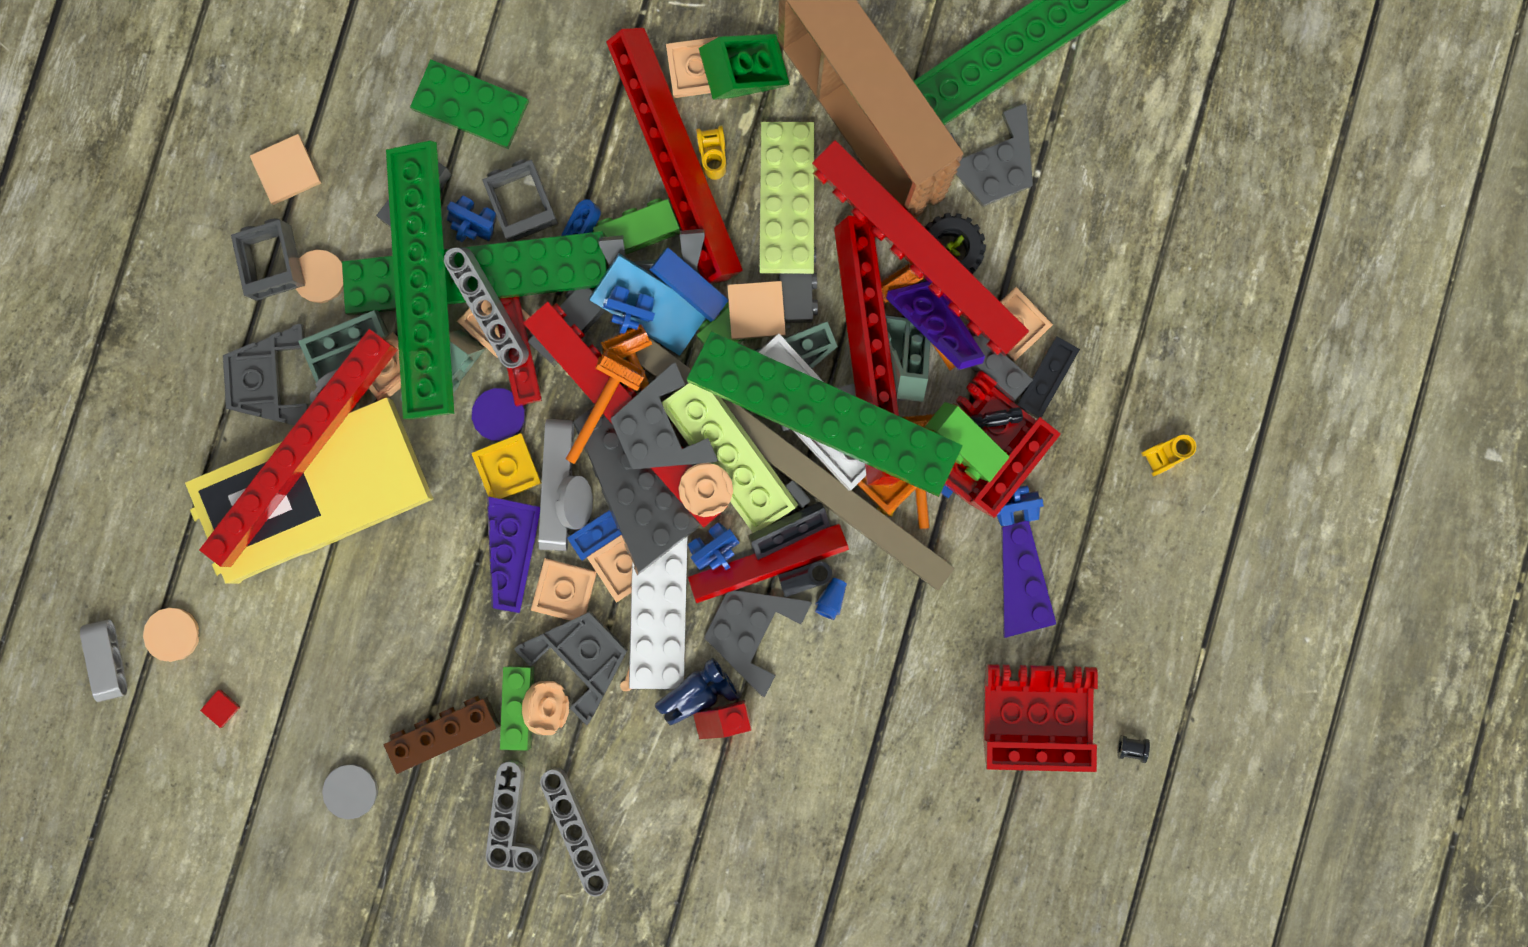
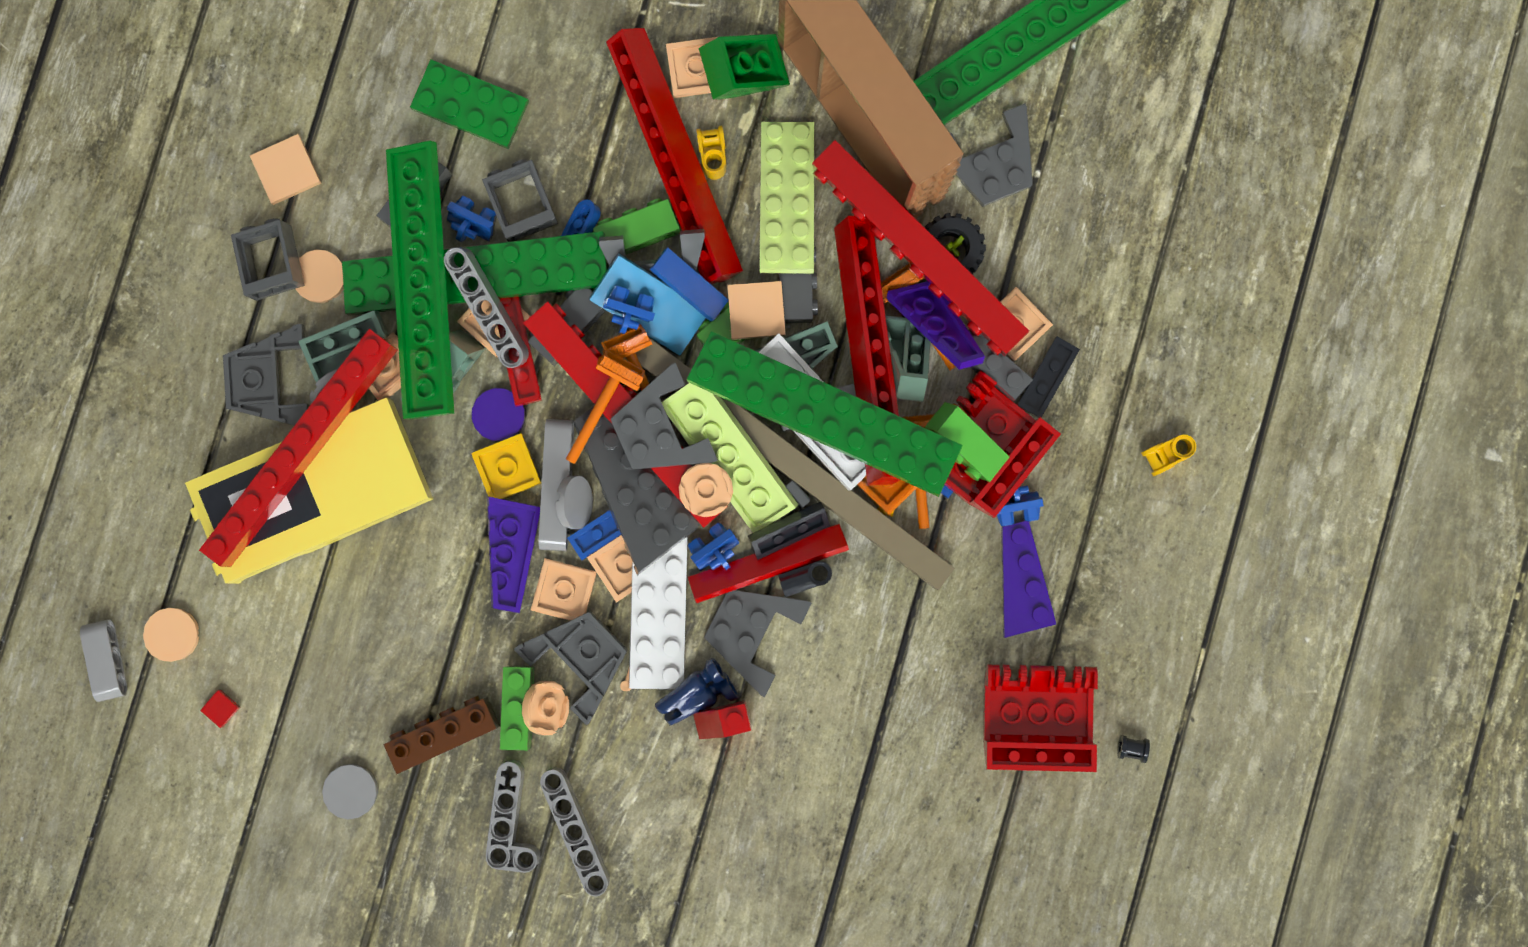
blue cone [815,578,847,620] -> none
black axle [970,407,1023,429] -> none

